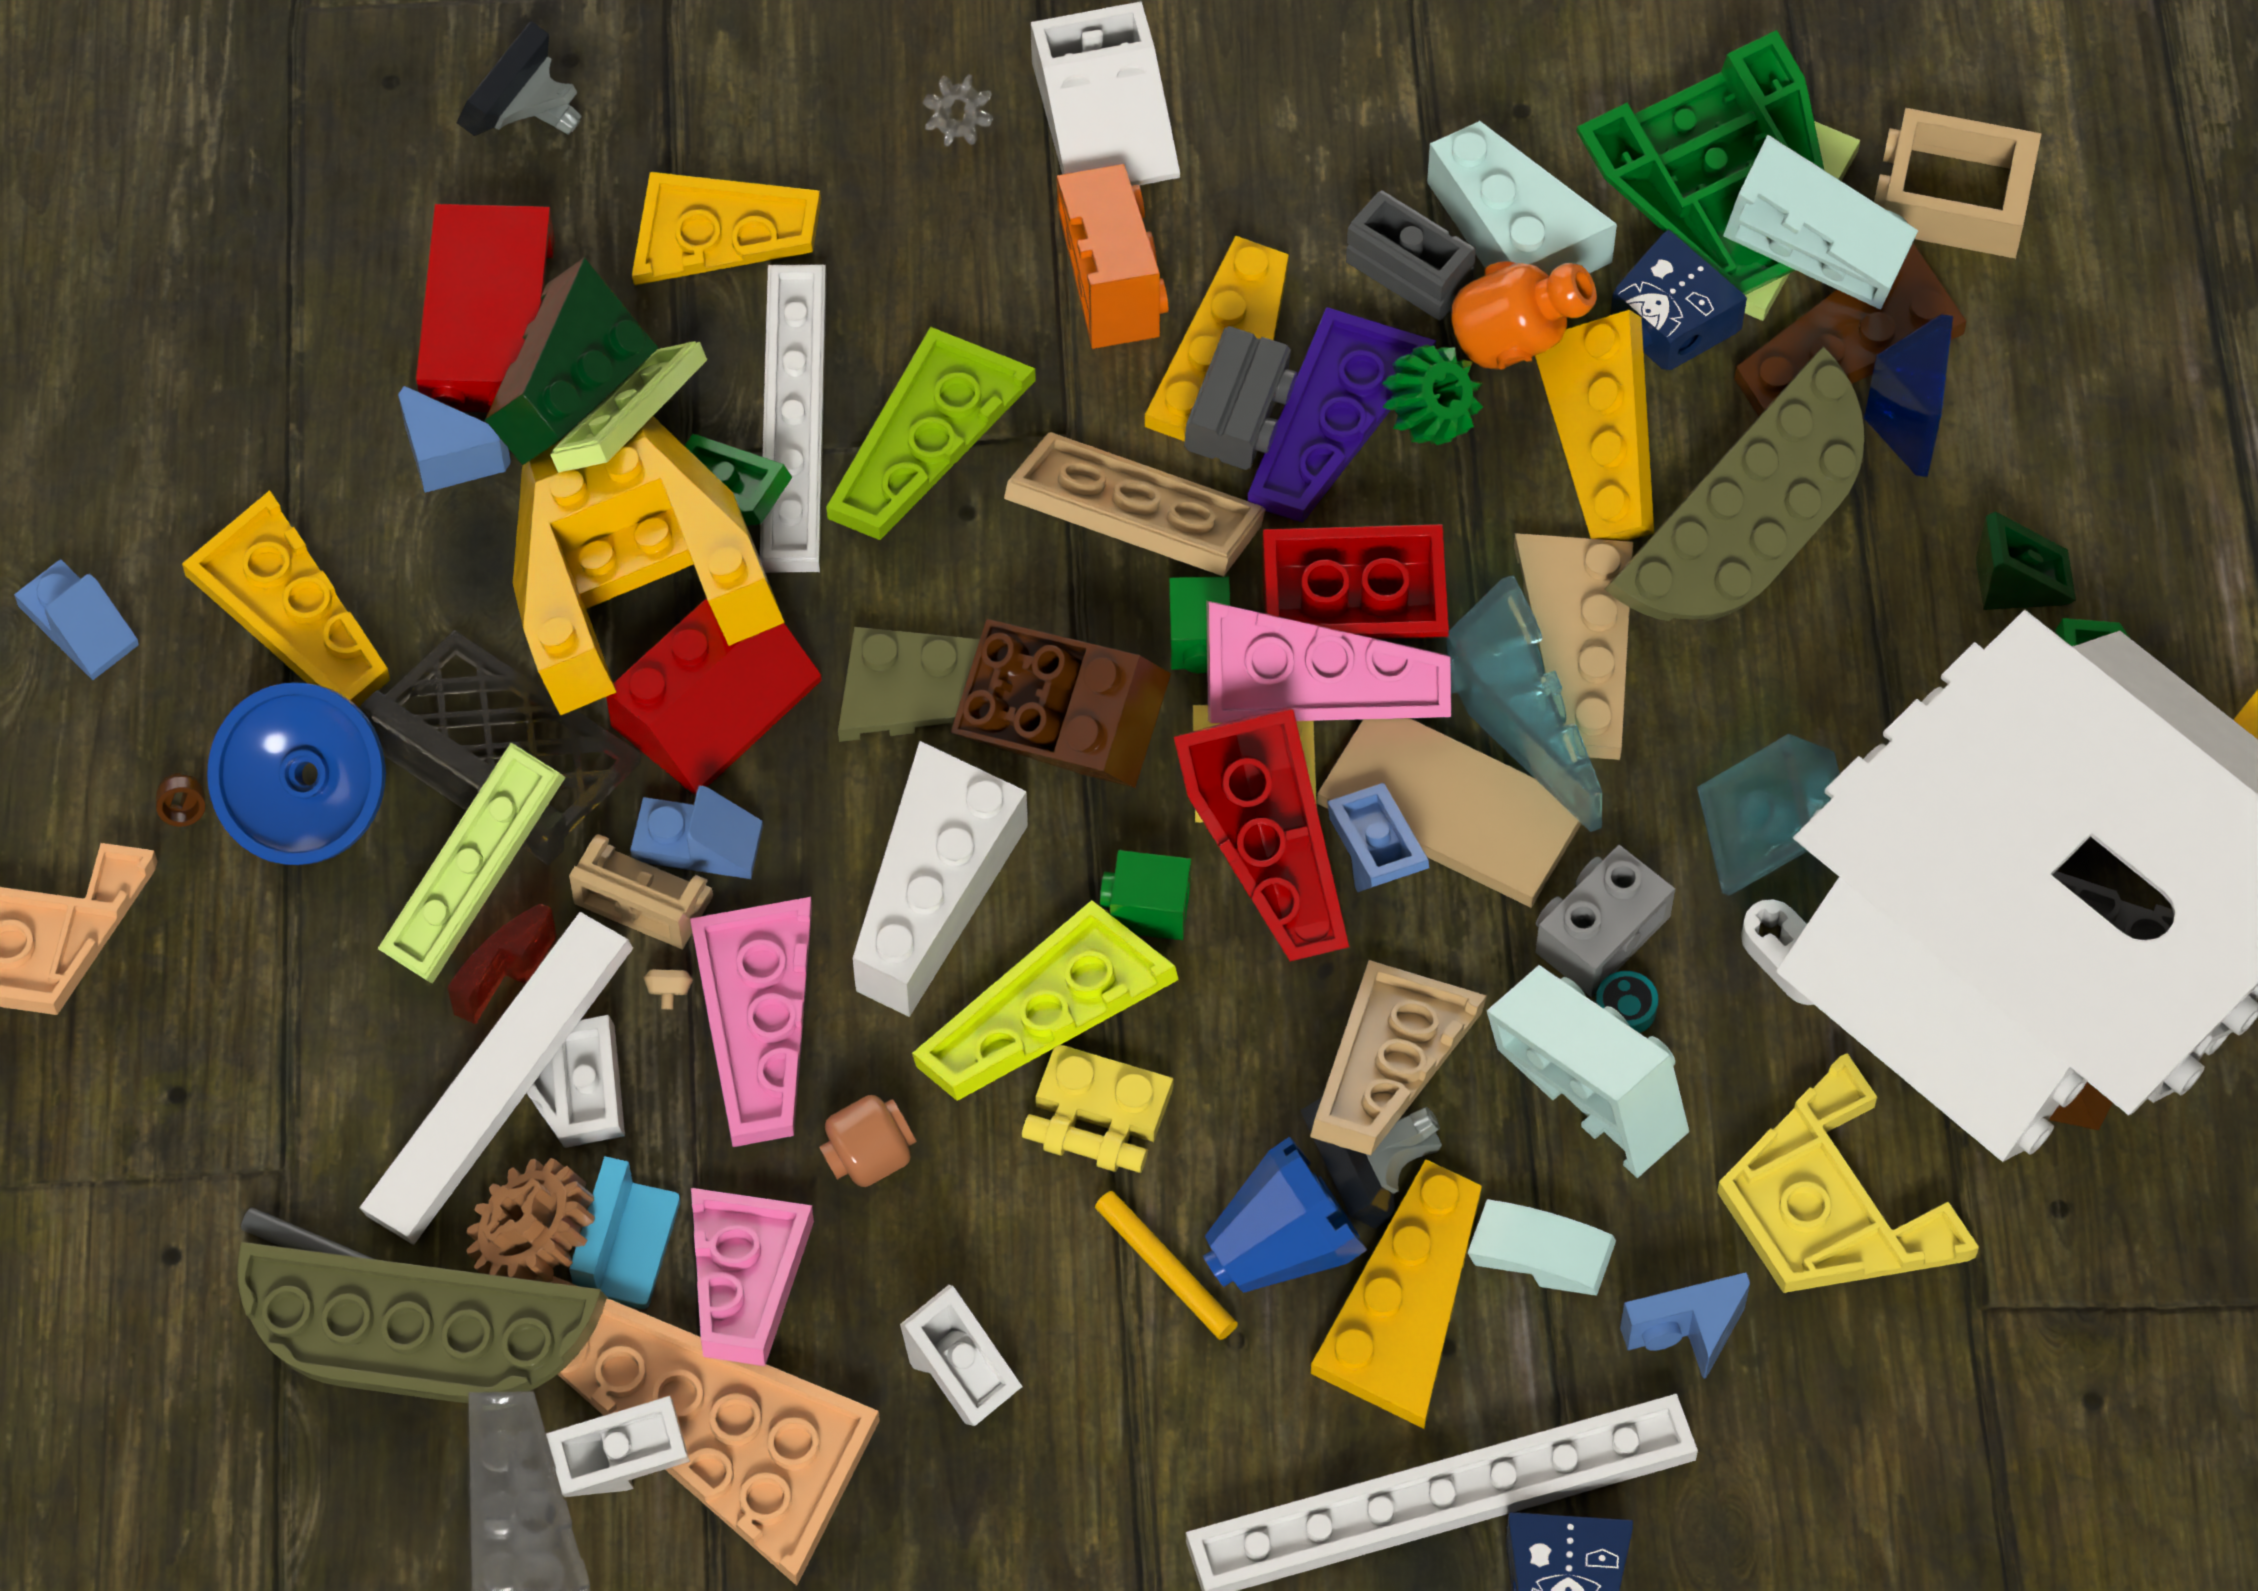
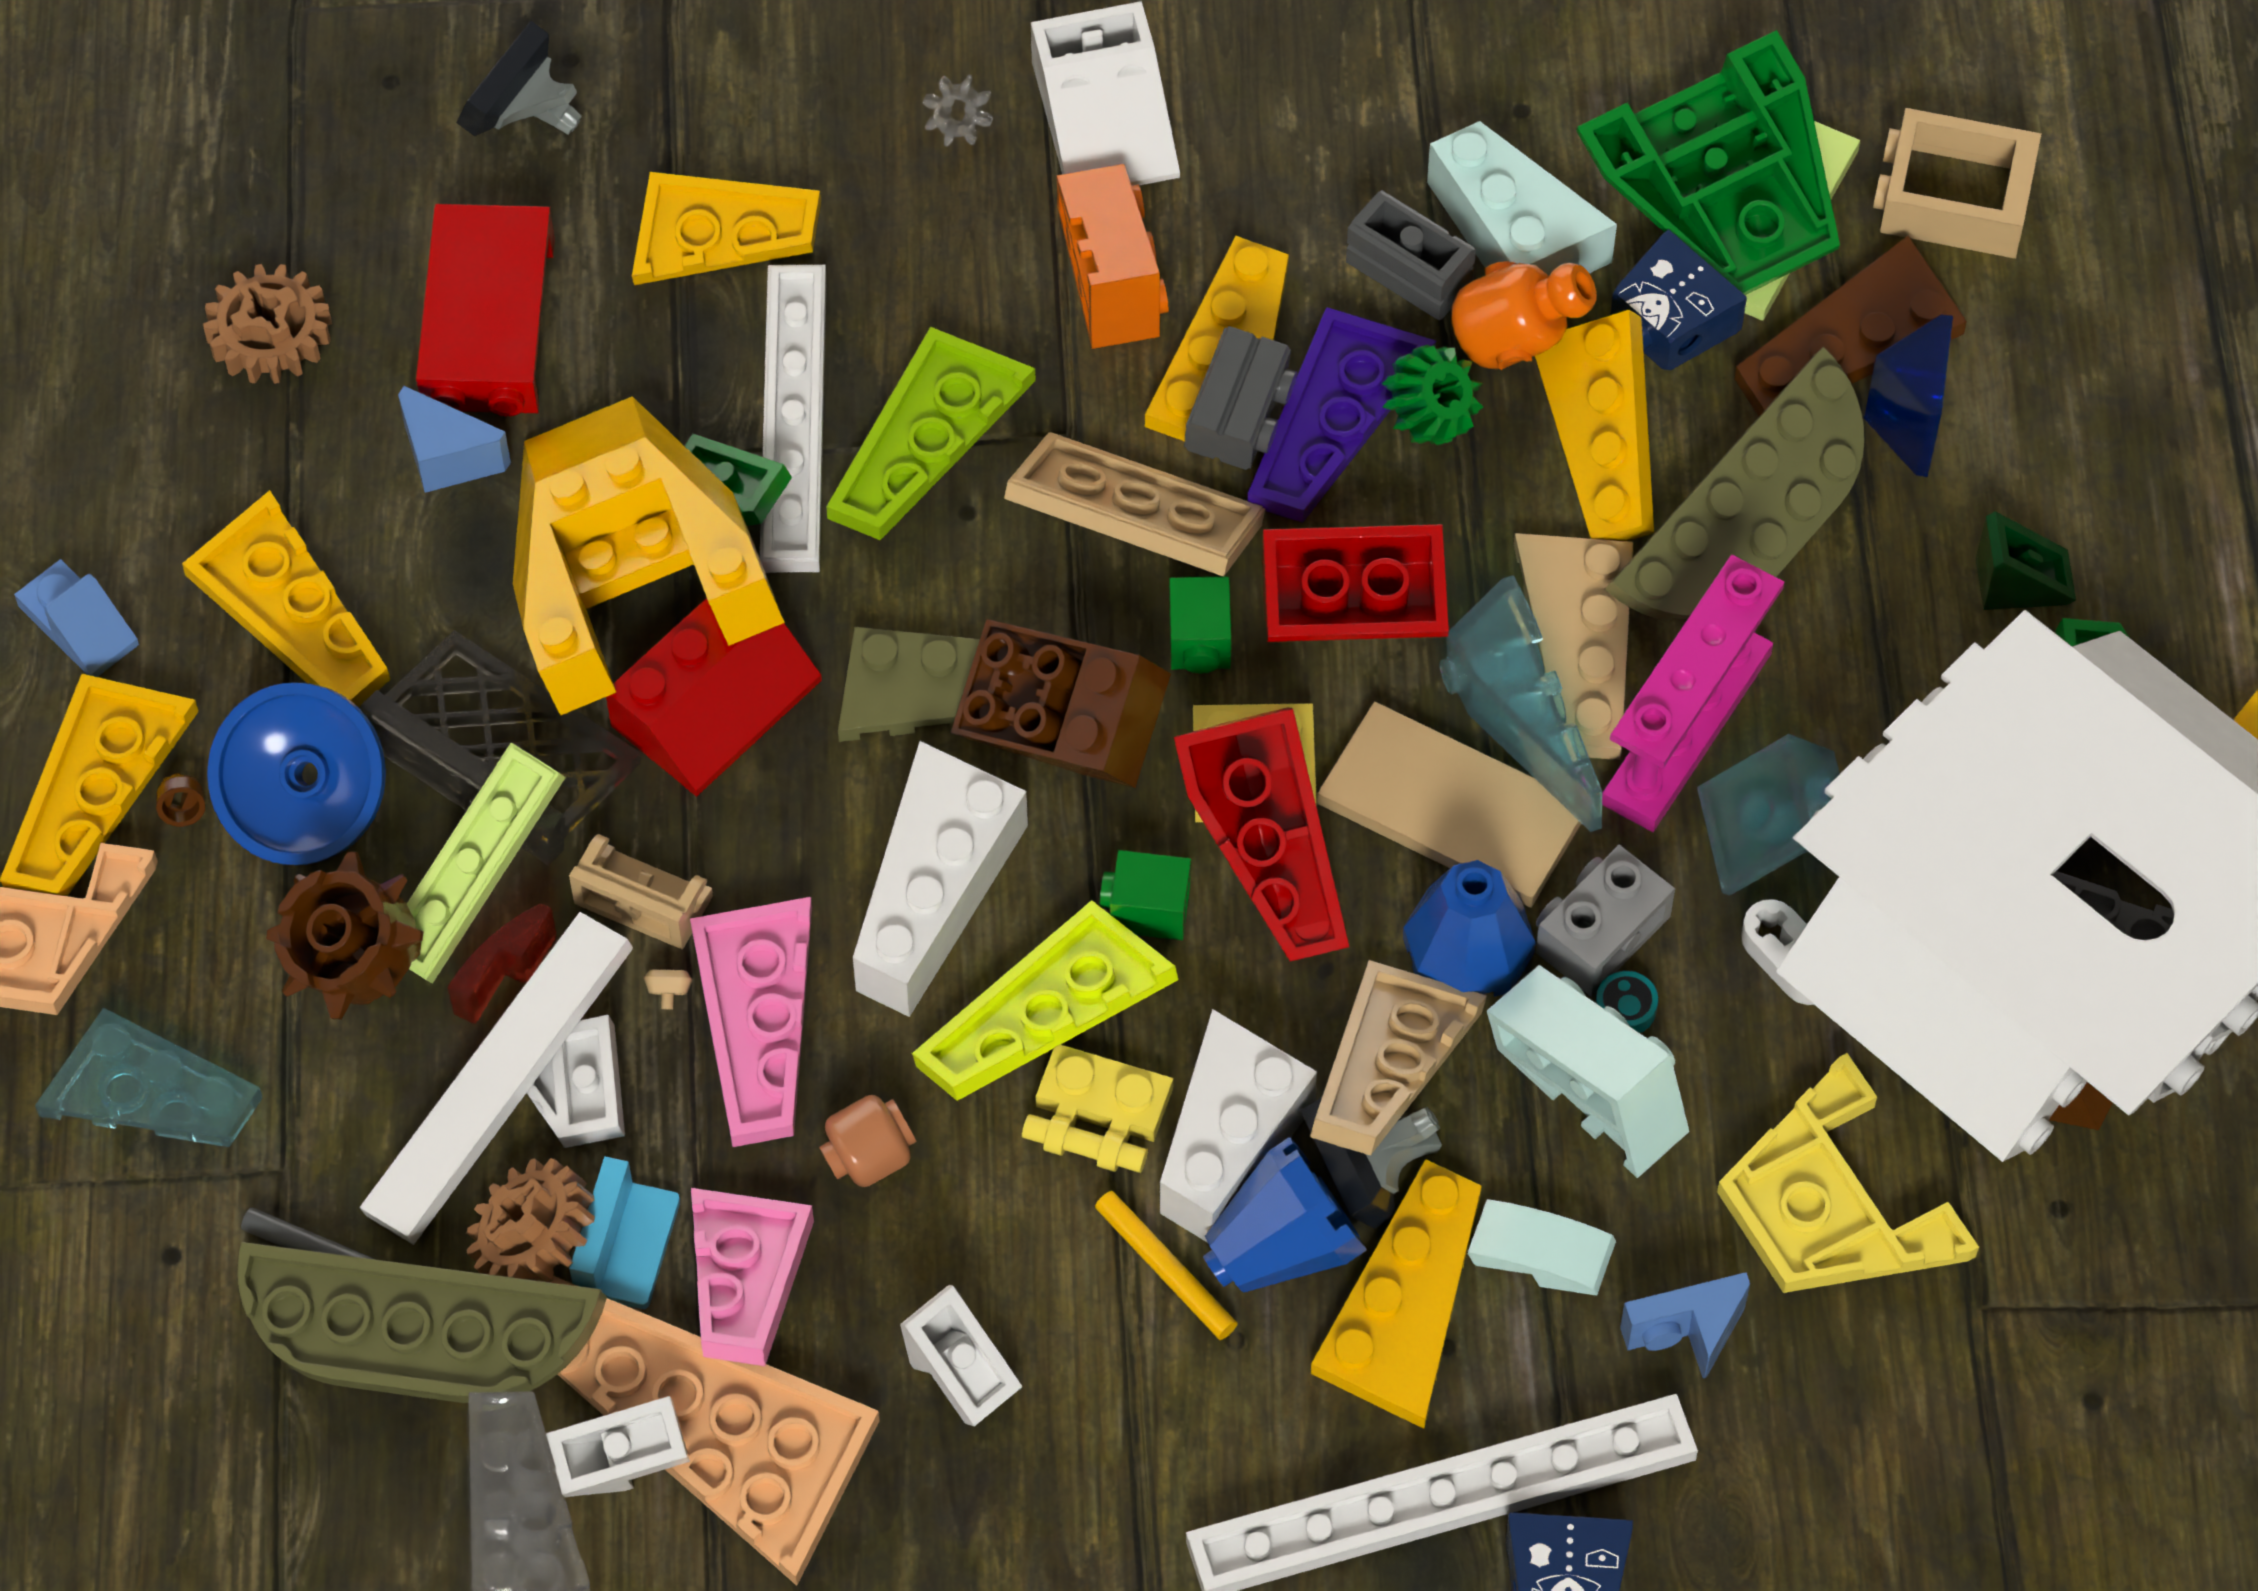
dark green wedge [485,257,659,465] -> none
yellowish green tile [550,341,707,473] -> none
medium blue slope [631,785,763,879] -> none
bright pink wing [1206,600,1451,723] -> none
medium blue slope [1327,783,1429,892] -> none
light aqua wedge [1723,135,1918,310] -> none
none -> yellow wing [0,674,199,896]
none -> clear light blue wing [35,1008,263,1147]
none -> medium nougat gear [203,264,332,384]
none -> reddish brown brick [266,852,423,1020]
none -> white wedge [1160,1009,1317,1243]
none -> blue cone [1403,860,1536,997]
none -> dark pink fence [1601,554,1785,832]

